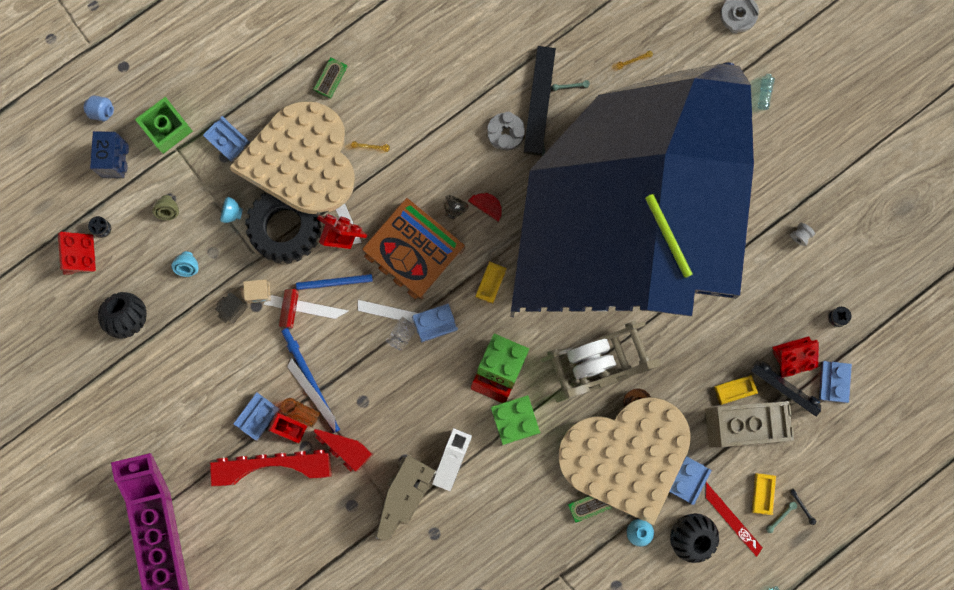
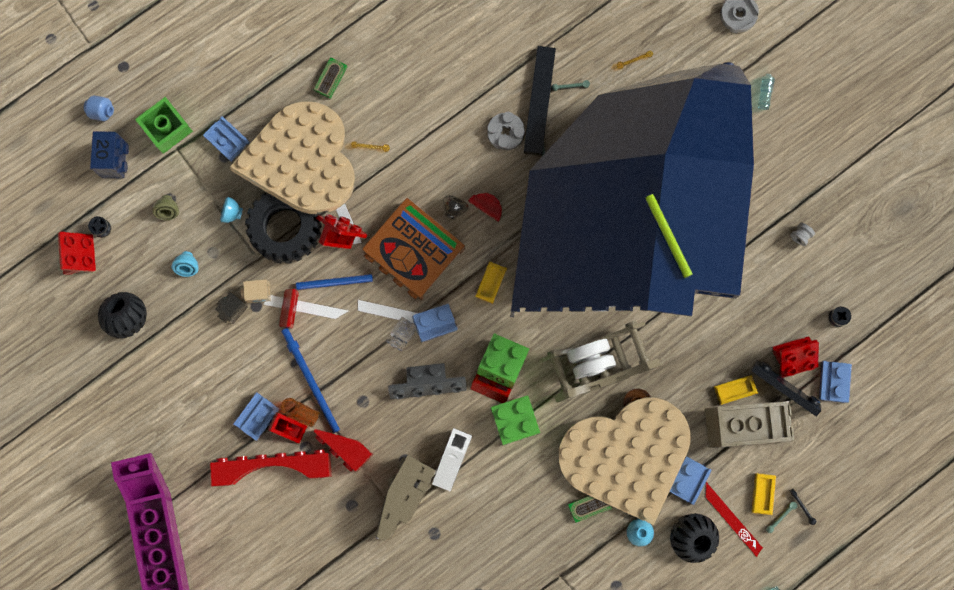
white sticker [287,358,336,433] -> none
none -> dark grey bracket [388,363,467,400]

